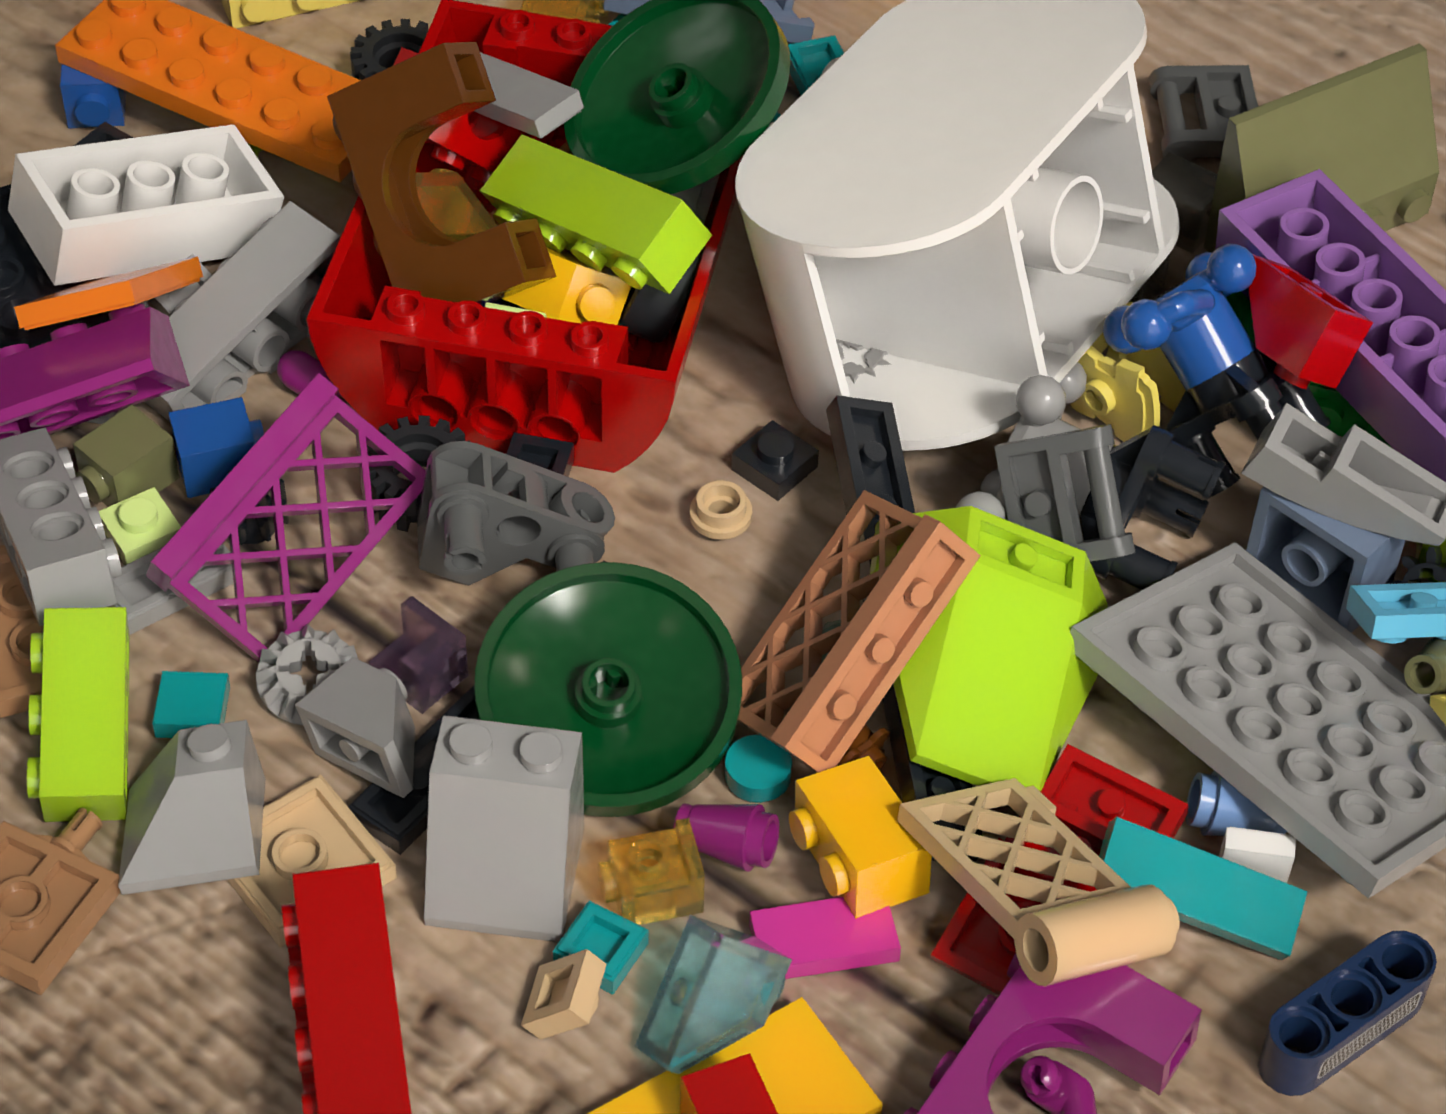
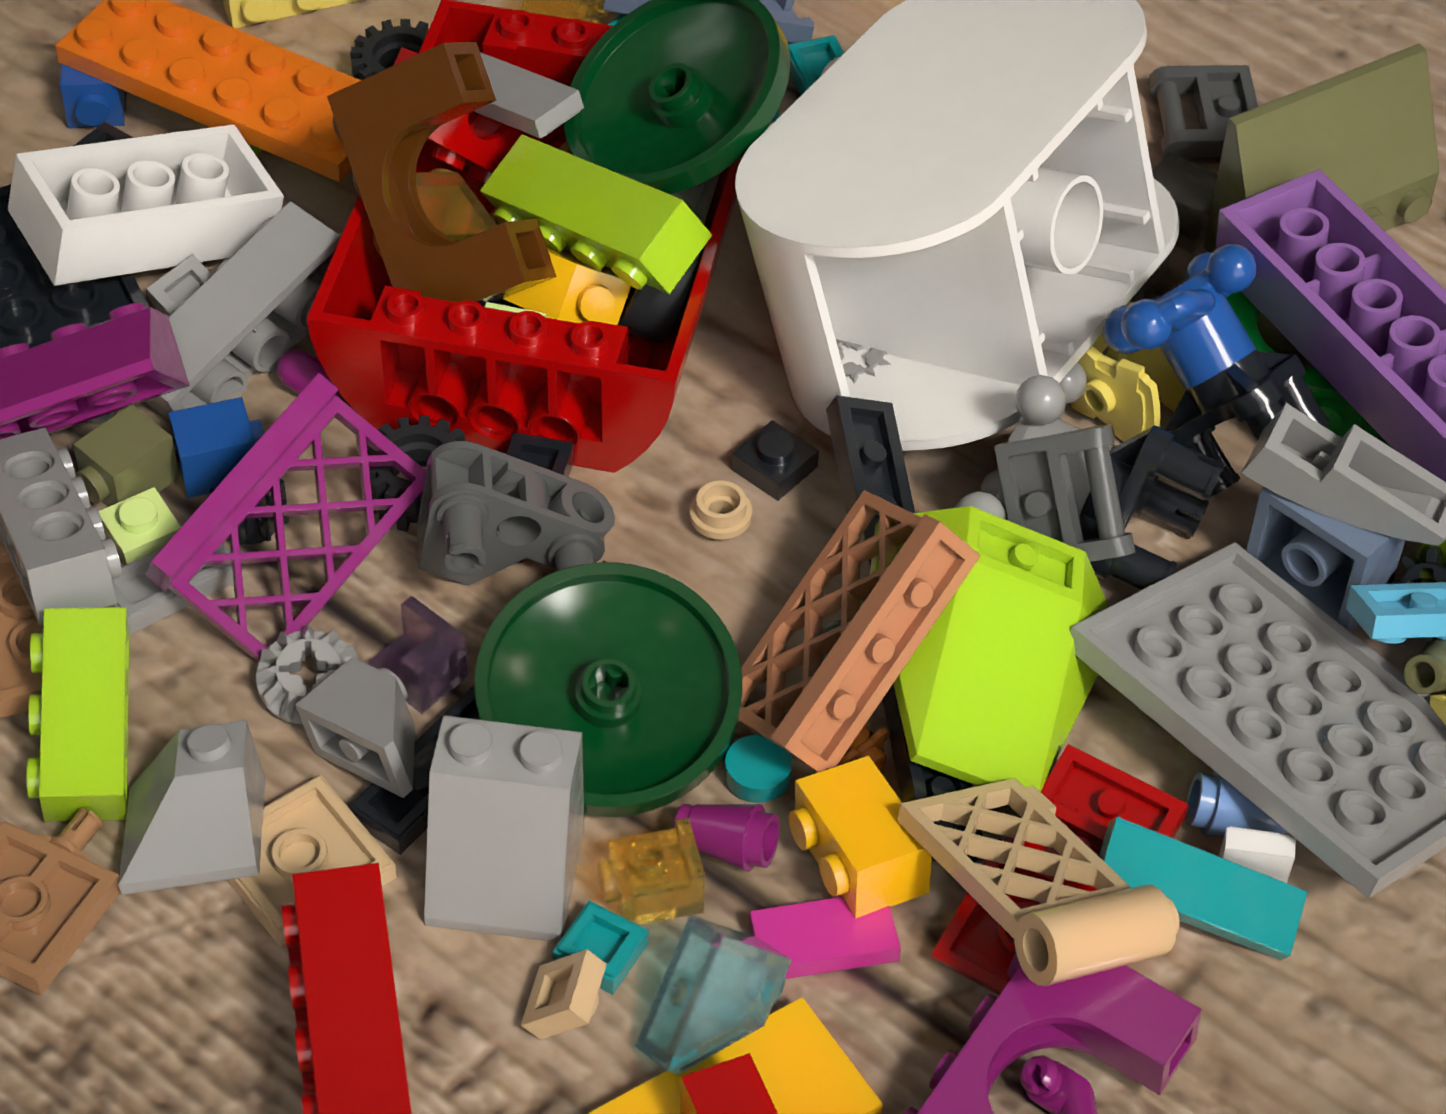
orange tile [14,256,203,330] -> none
teal tile [152,671,230,738] -> none
red slope [1249,254,1373,389] -> none
dark blue beam [1258,930,1437,1096] -> none

